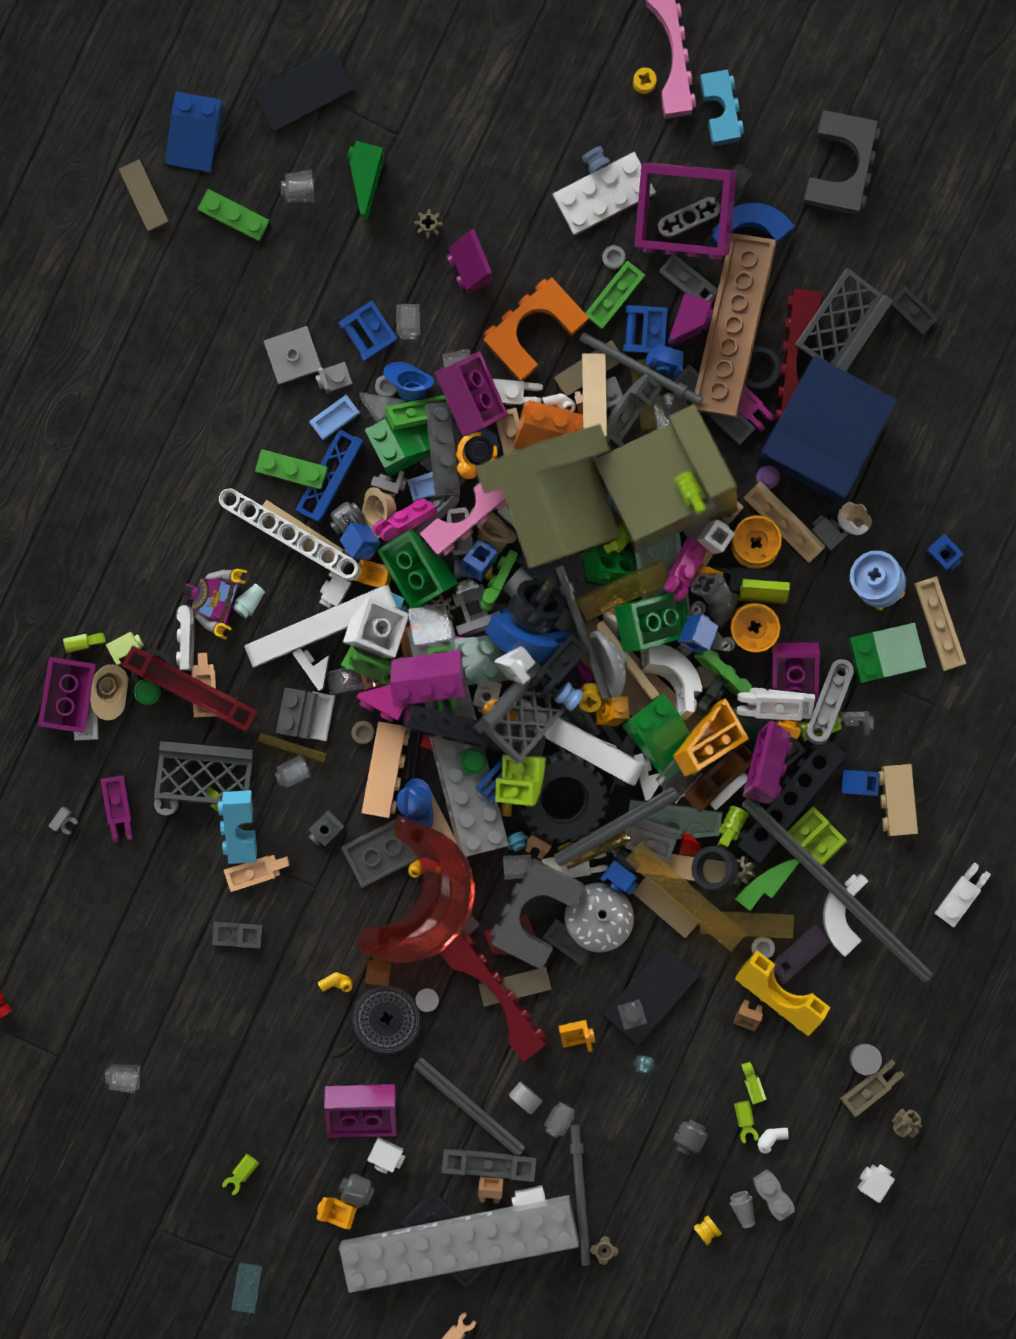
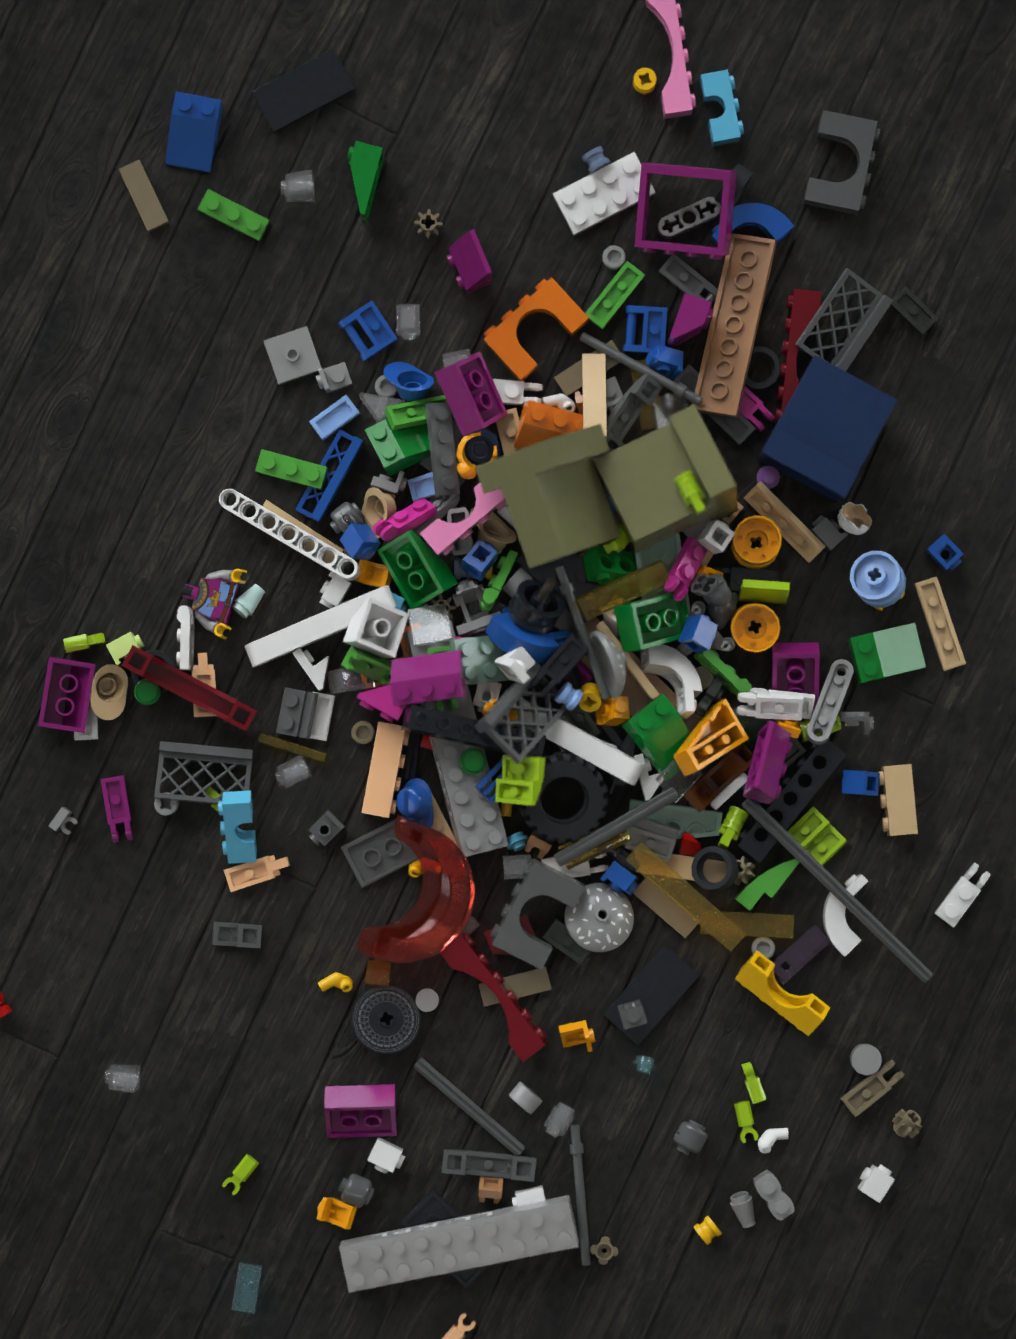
medium nougat tile [733,1000,763,1032] -> none

